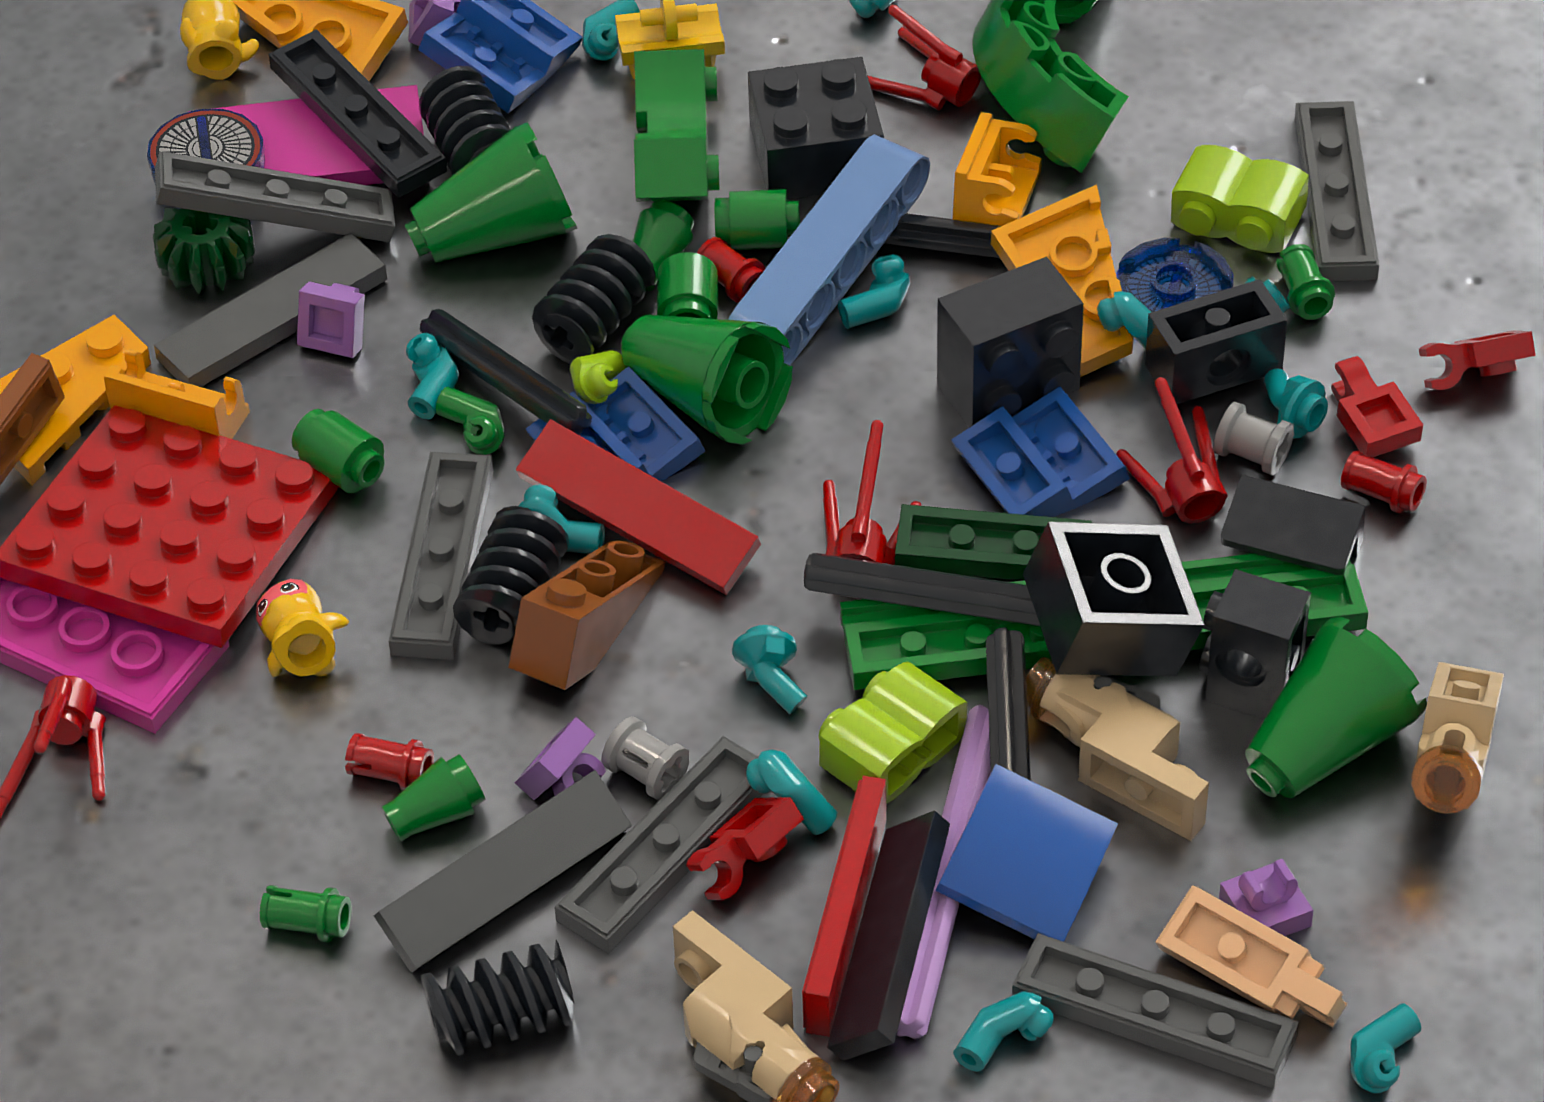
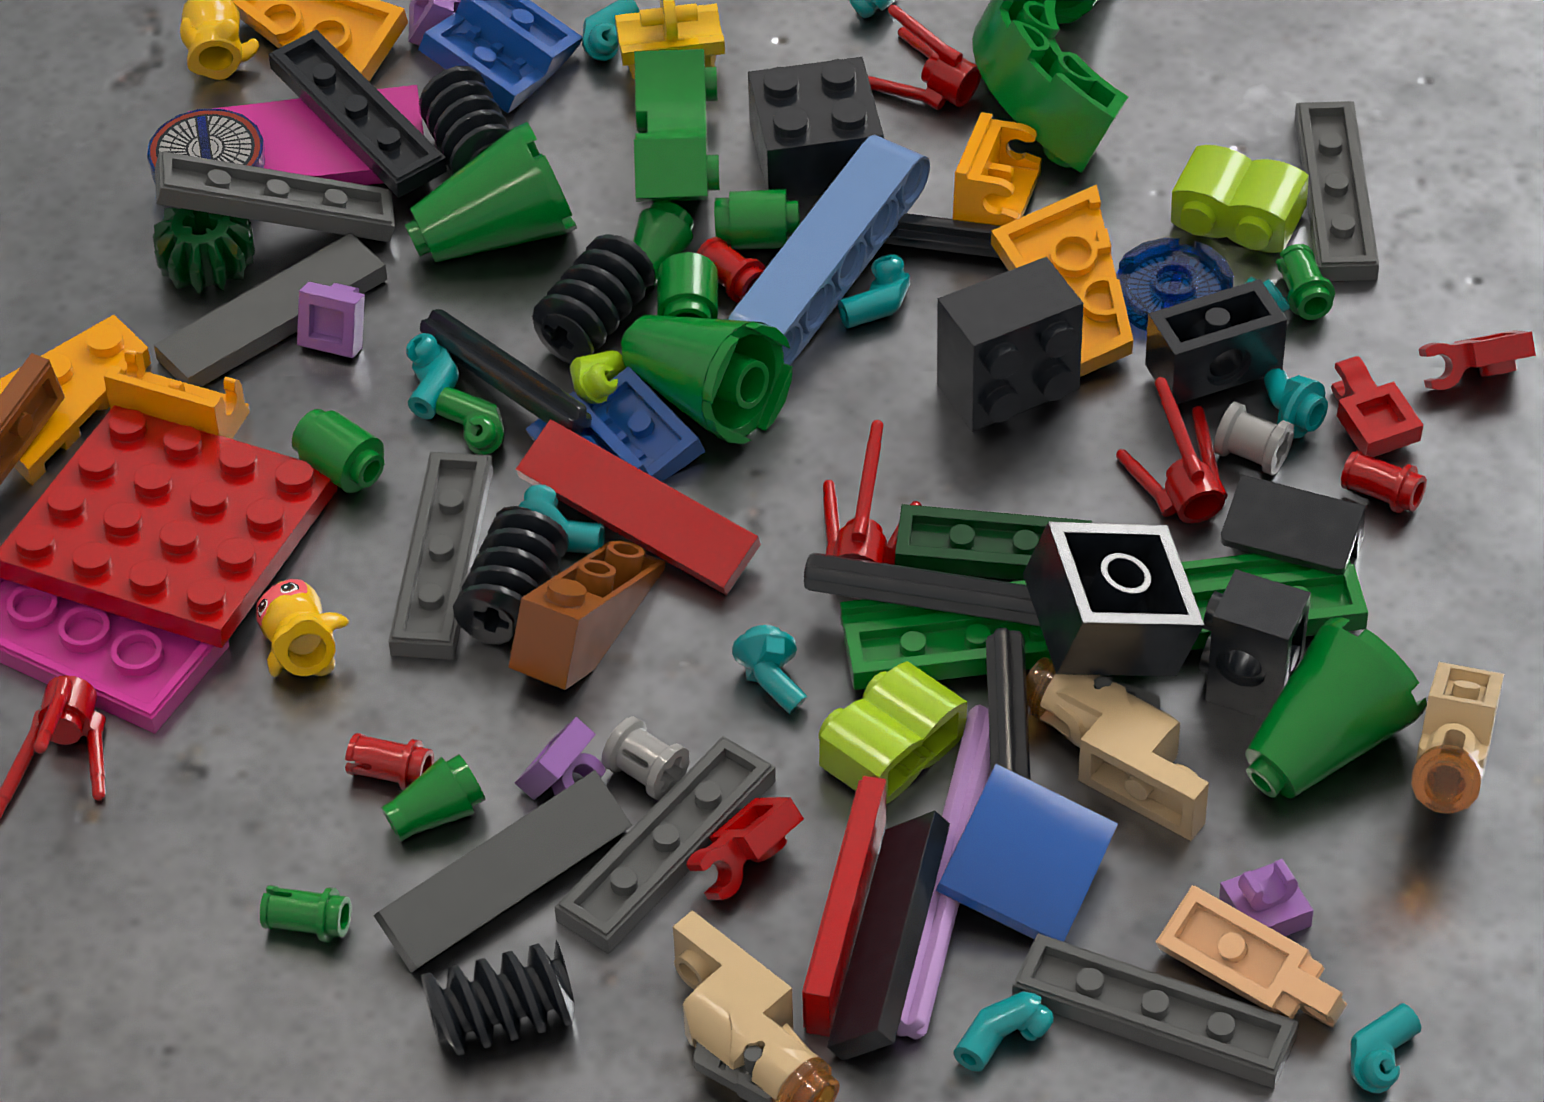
teal arm [746,749,838,835] -> none
blue slope [951,386,1130,517] -> none
teal arm [1097,291,1151,350] -> none

